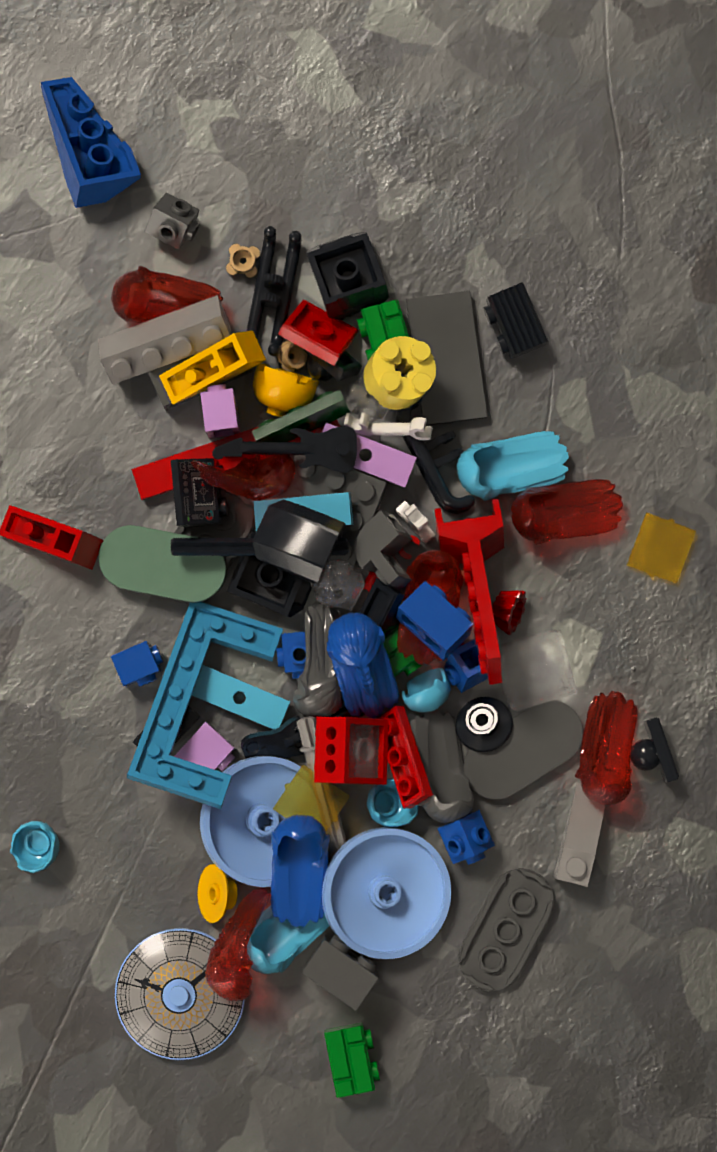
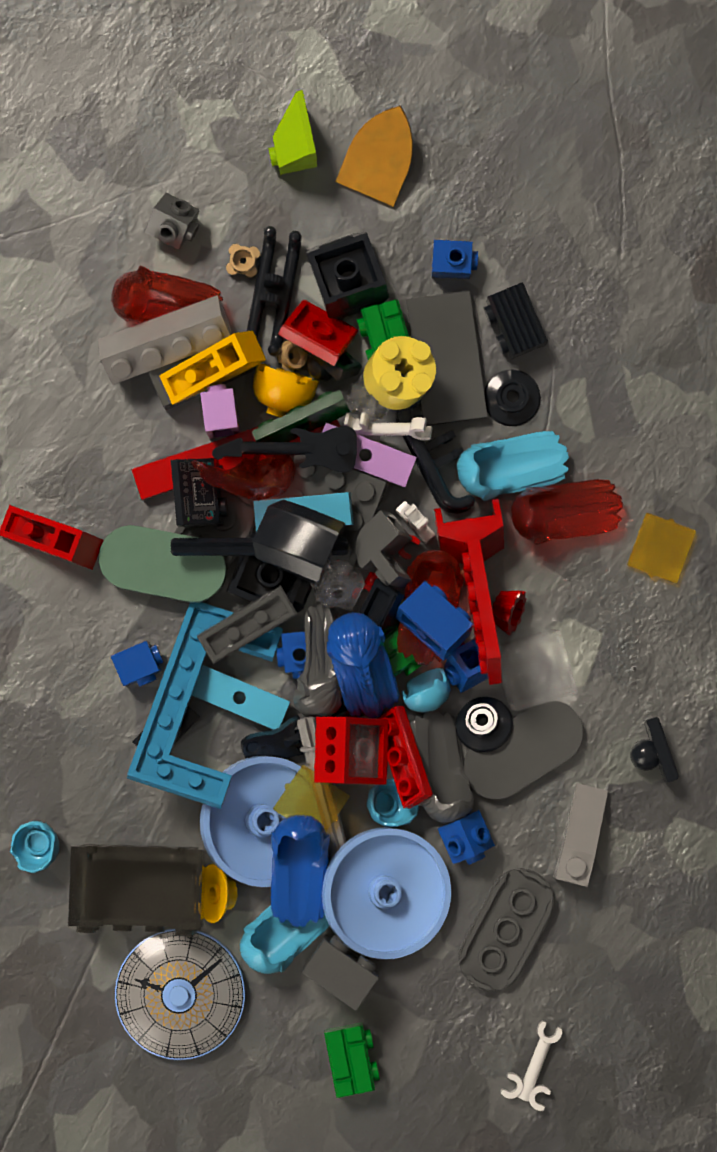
blue wedge [41,77,141,208] -> none
lavender piece [174,722,236,772] -> none
clear red hair [205,887,271,1001] -> none
clear red hair [575,691,638,805] -> none
none -> clear smoke windscreen [68,844,206,936]
none -> dark grey tile [197,585,297,664]
none -> lime slope [268,90,317,175]
none -> pearl gold shield [335,105,413,207]
none -> blue brick [432,240,478,279]
none -> black piece [484,369,541,426]
none -> white bar [500,1020,562,1111]

